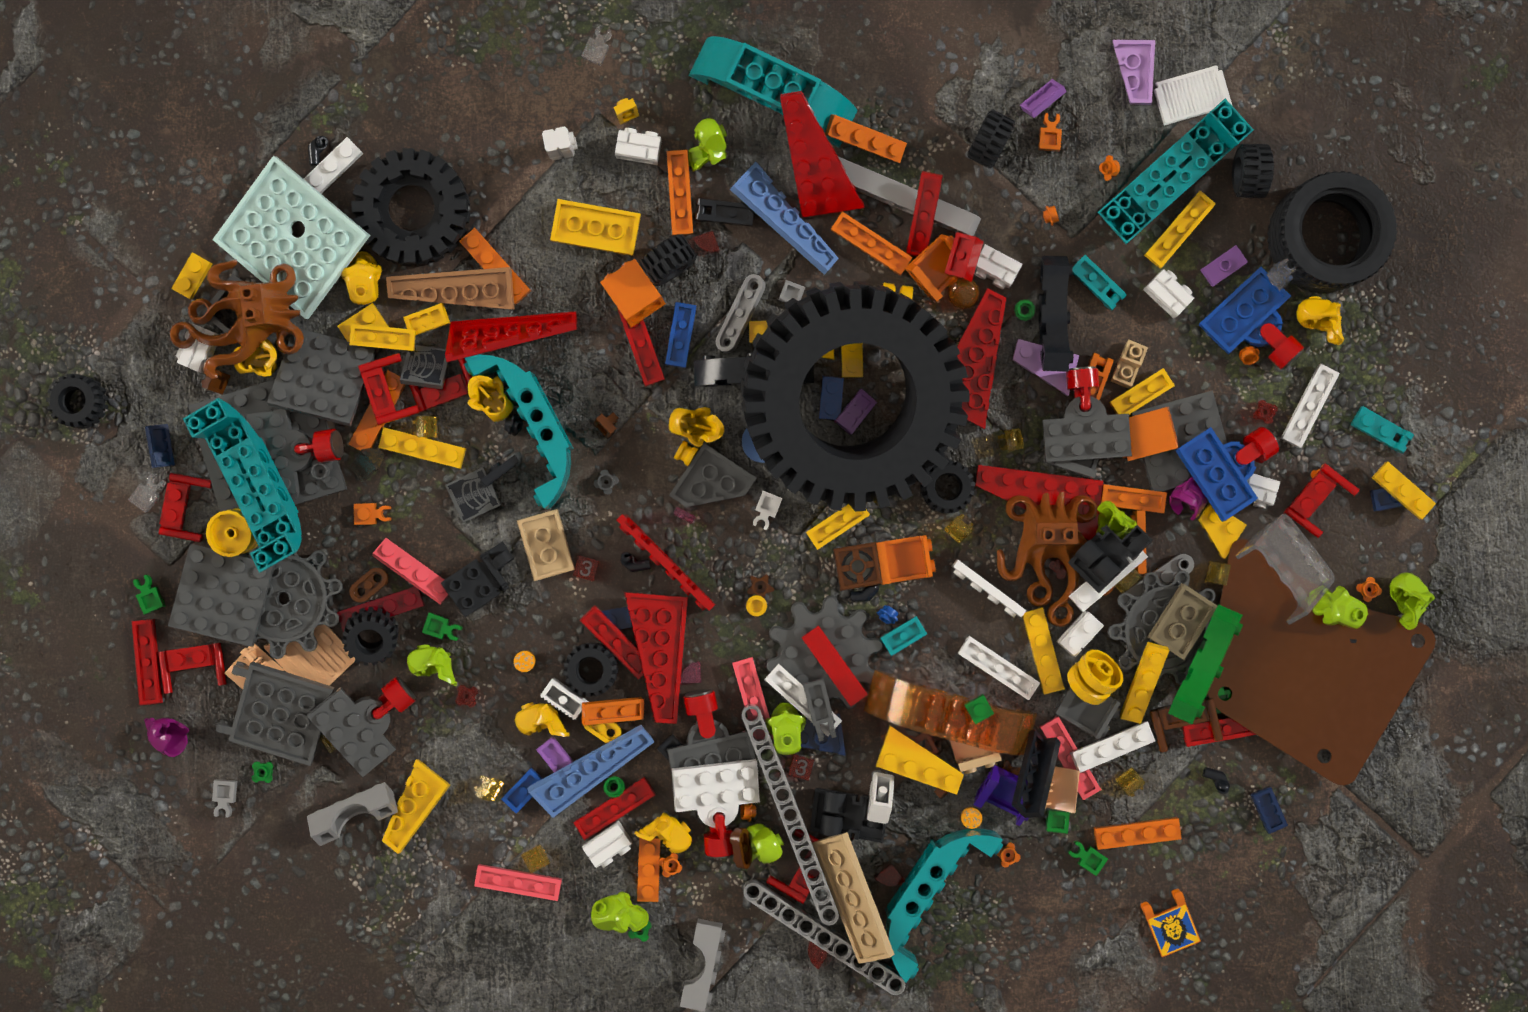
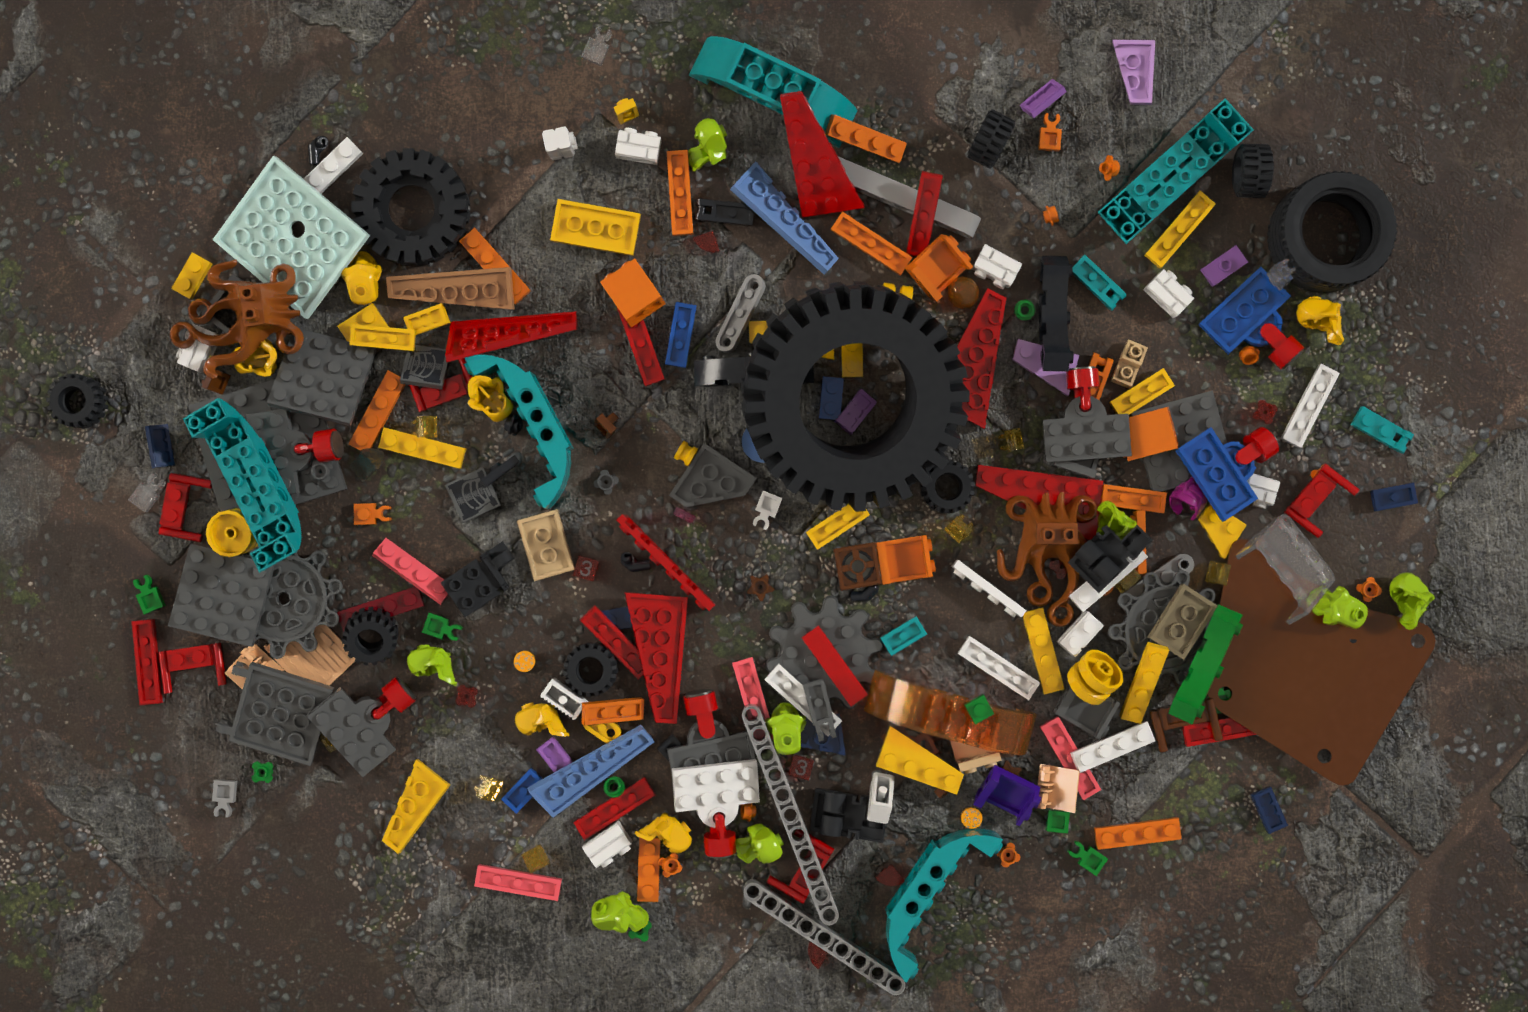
magenta helmet [144,717,189,757] -> none
light grey arch [307,782,398,846] -> none
reddish brown plate [350,568,389,602] -> none
red plate [358,353,419,426] -> none
black tyre [639,234,697,286] -> none
yellow head [669,407,724,447] -> none
clear pink tile [680,661,701,684] -> none
light grey arch [680,918,726,1012] -> none
reddish brown plate [730,828,752,869] -> none
yellow plate [746,595,767,616] -> none
light grey tile [778,280,805,303] -> none
tan plate [812,832,895,964] -> none
blue plate [877,605,898,624] -> none
red panel [945,232,984,282] -> none
black fence [1012,730,1061,818] -> none
clear yellow tile [1115,767,1145,797] -> none
flag [1140,888,1201,957] -> none
white window [1154,65,1232,126] -> none
black arm [1202,767,1230,794] -> none
yellow plate [1372,462,1436,520] -> none

